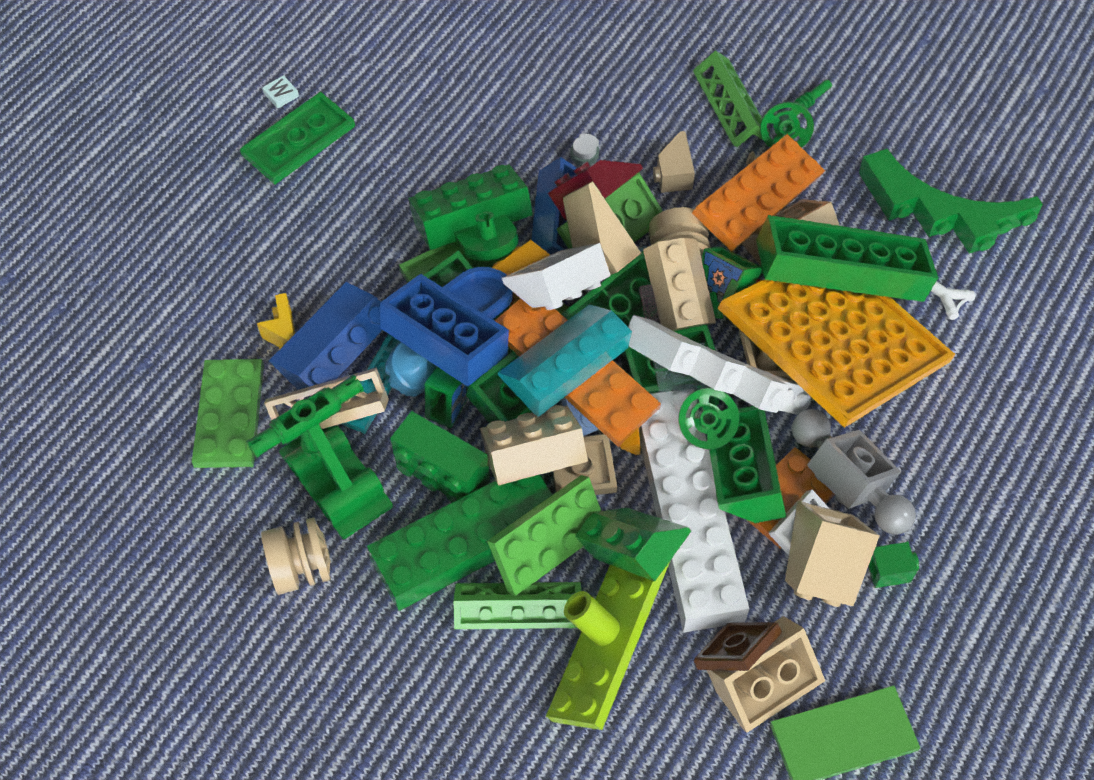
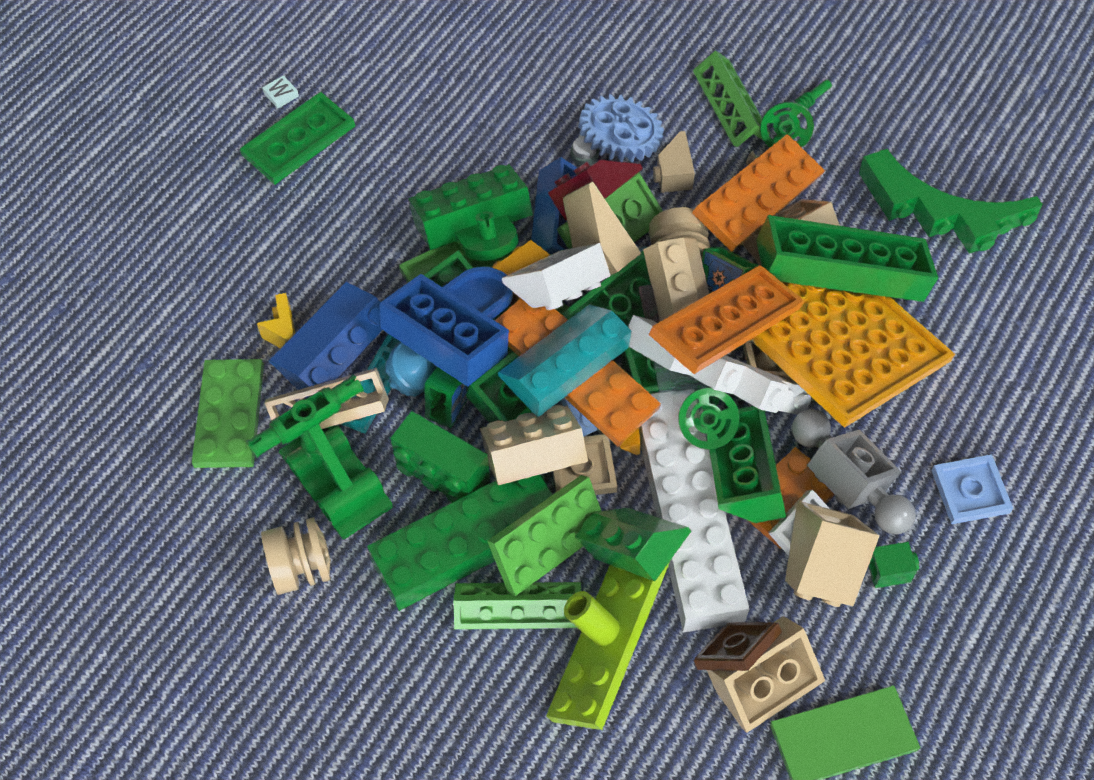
white piece [931,281,975,320] -> none
none -> light blue gear [578,94,664,163]
none -> orange plate [649,265,804,374]
none -> light blue plate [931,454,1013,524]

